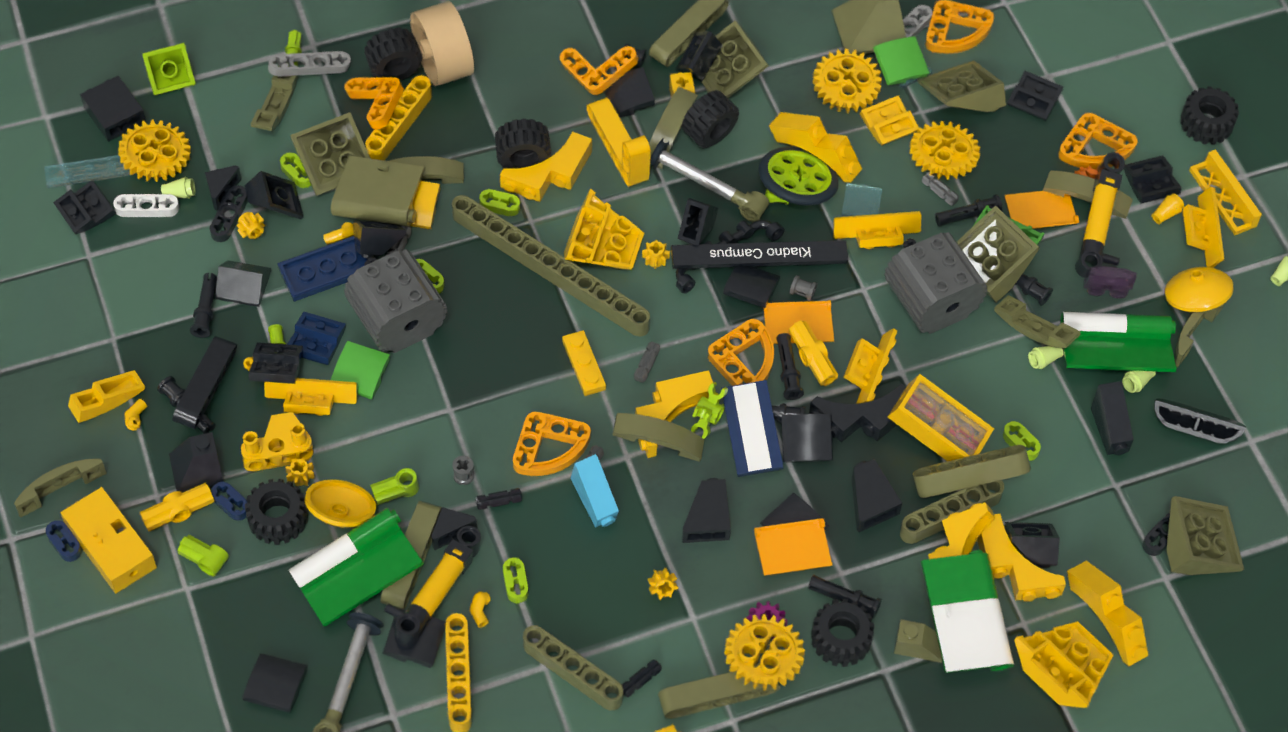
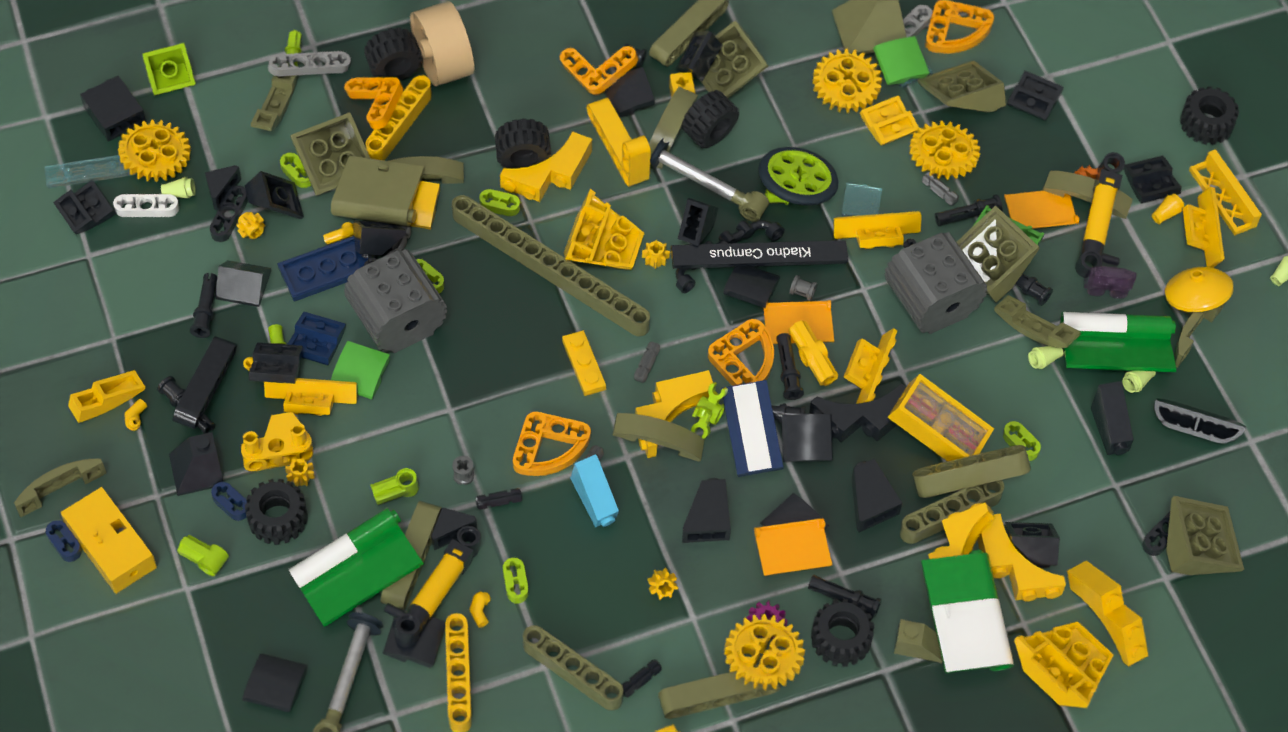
yellow piece [139,482,214,532] -> none
yellow dish [305,480,376,528] -> none
yellow arch [769,112,862,183] -> none
light orange beam [1058,113,1138,169] -> none

